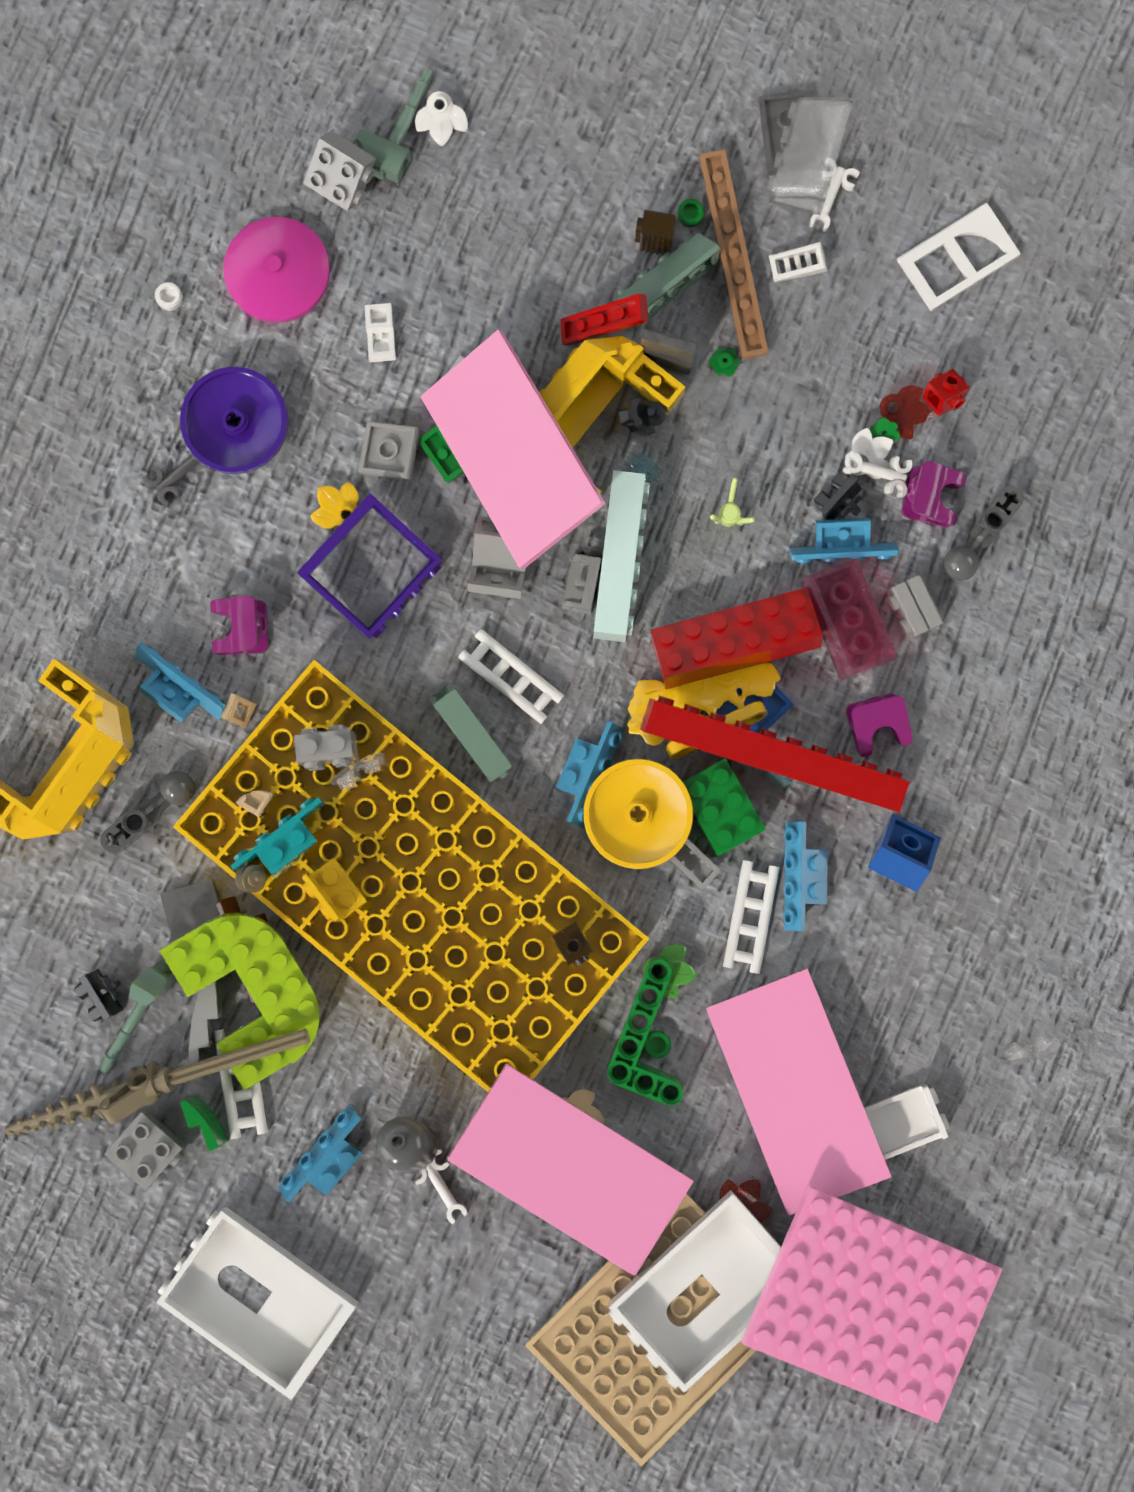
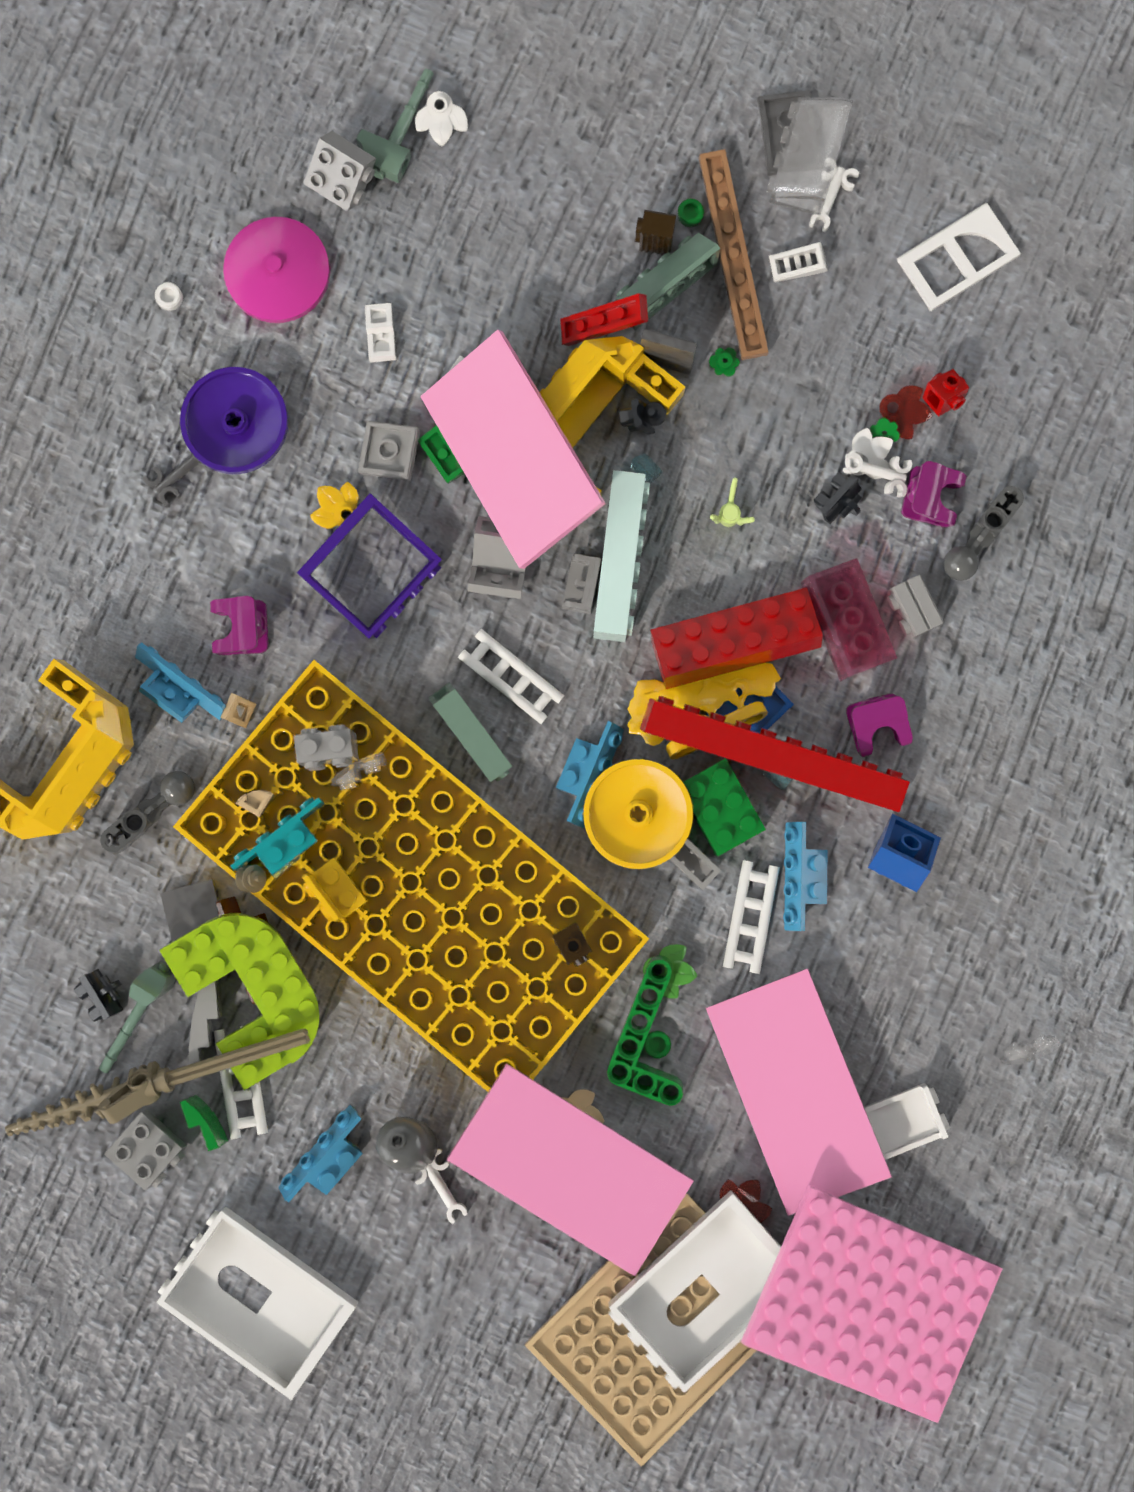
dark azure bracket [789,518,899,563] -> none

